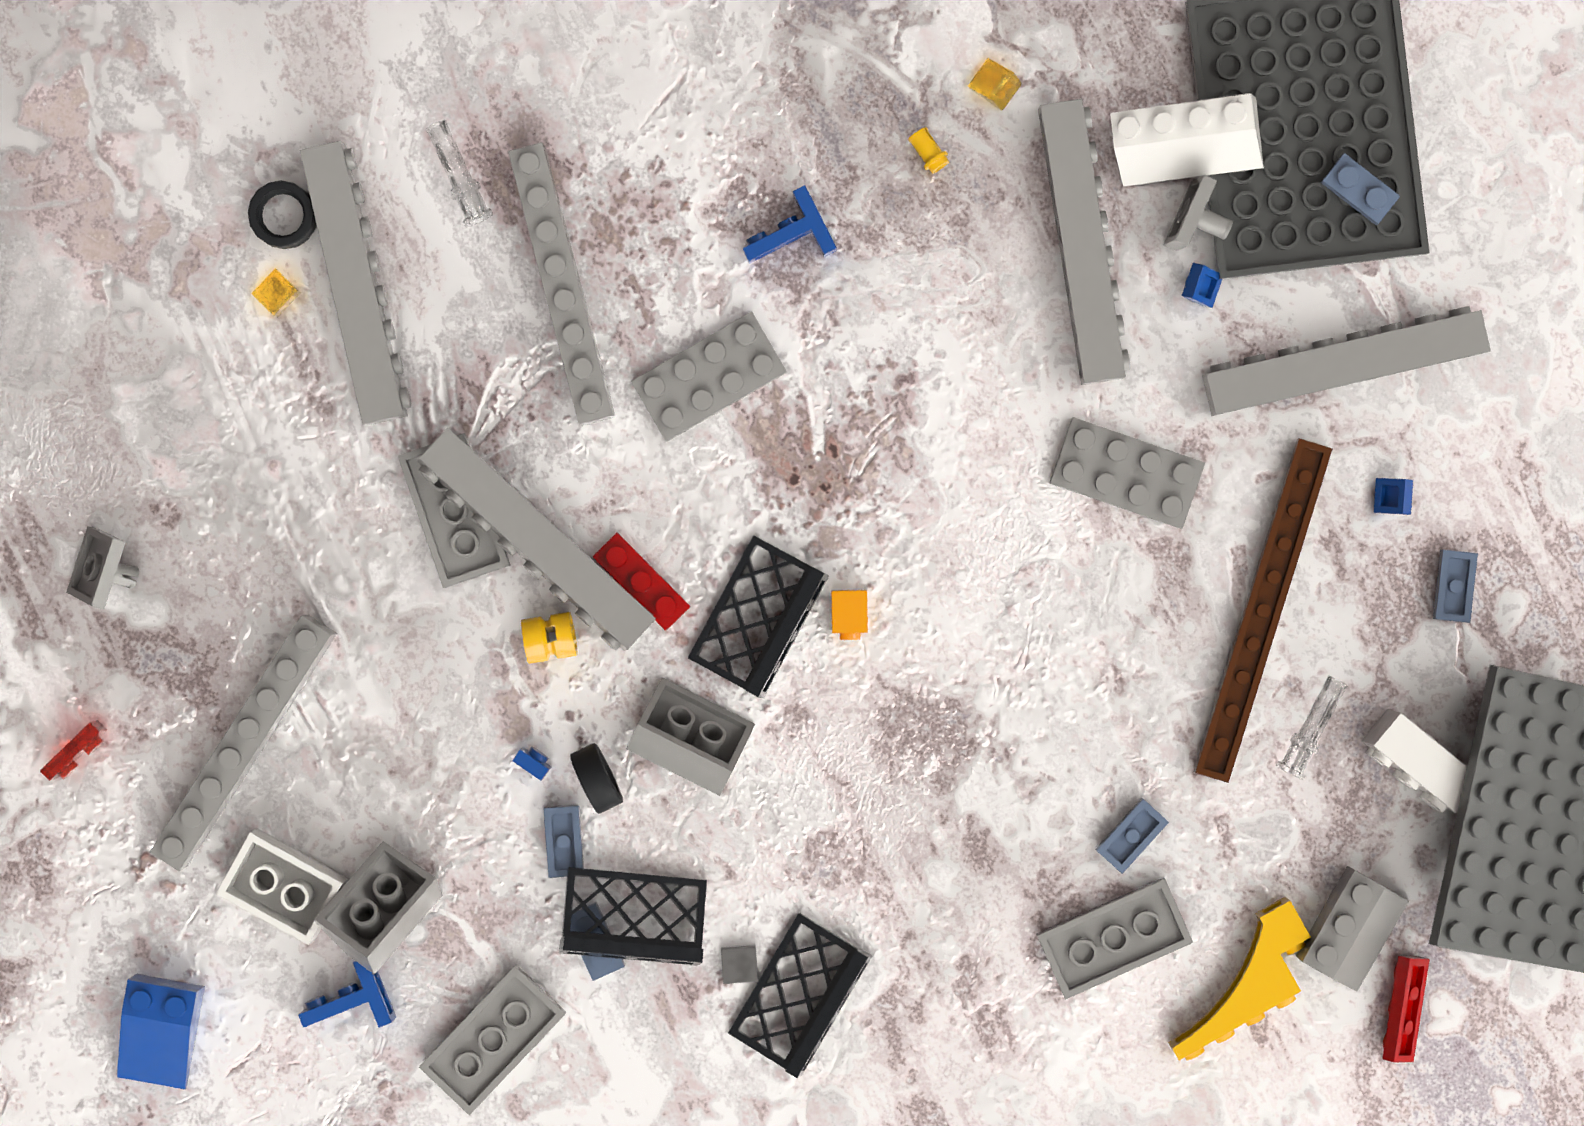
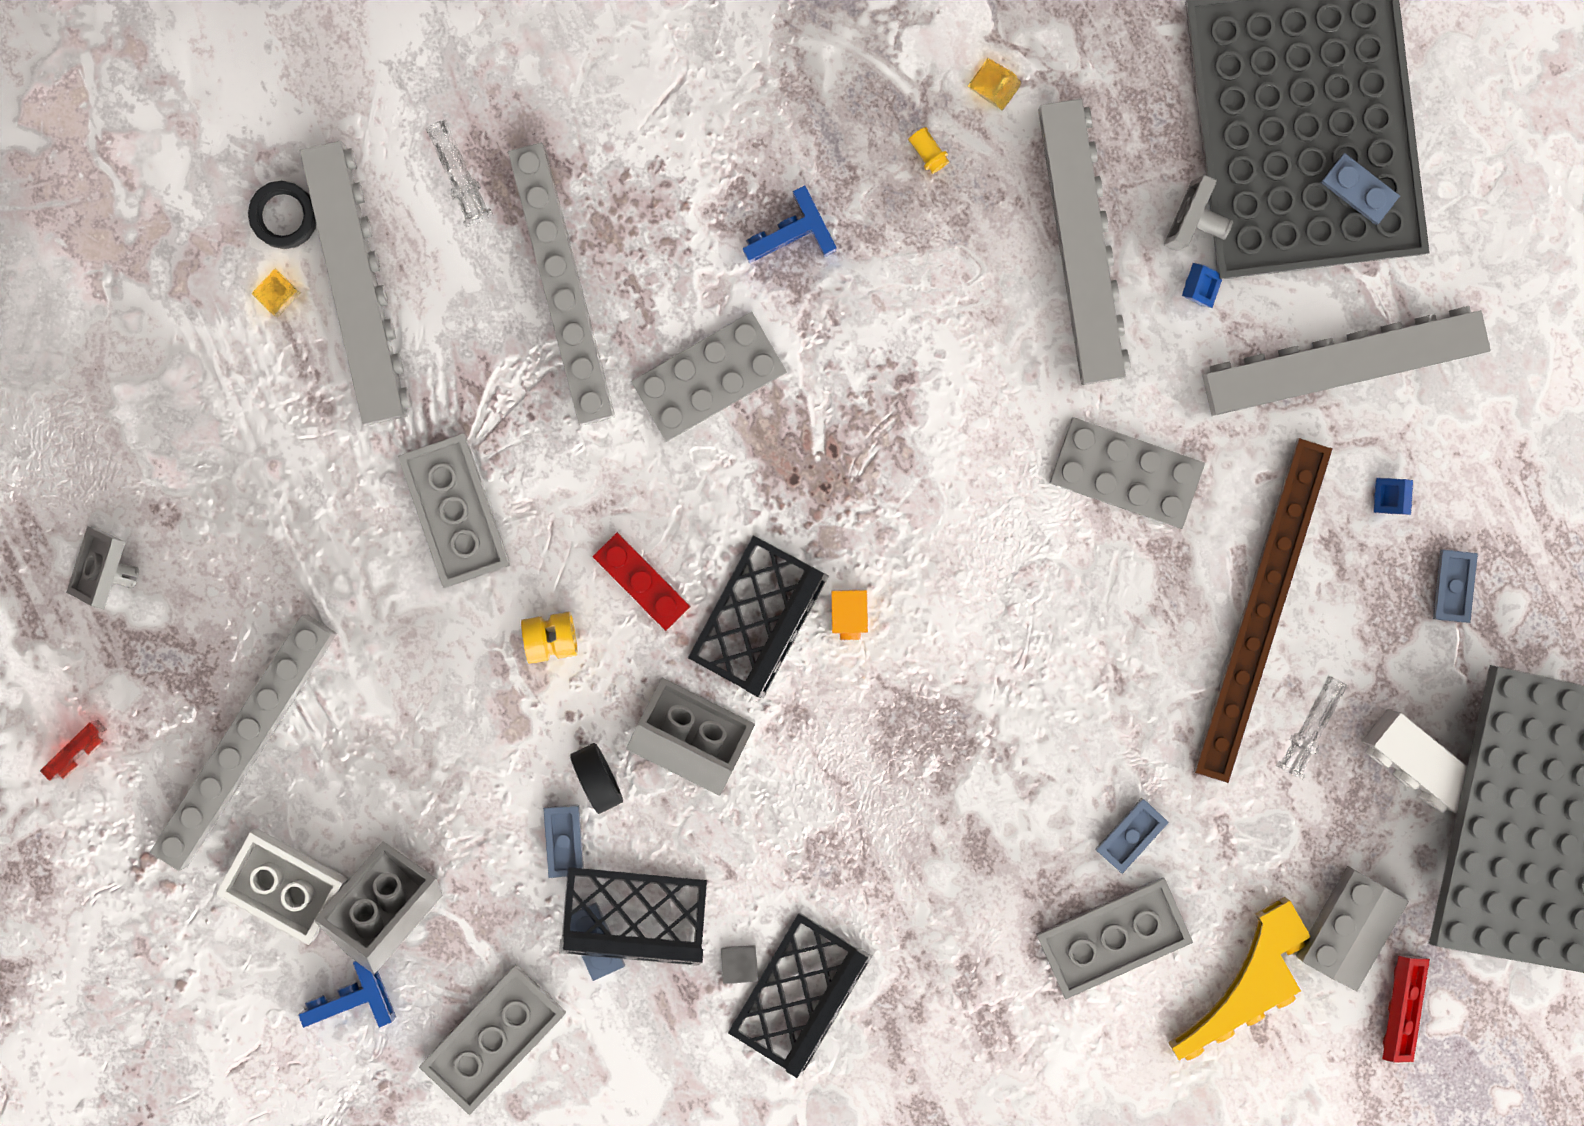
blue slope [117,974,205,1089] -> none
light grey brick [417,428,656,651] -> none
blue plate [512,746,552,781] -> none
white slope [1110,93,1263,187] -> none

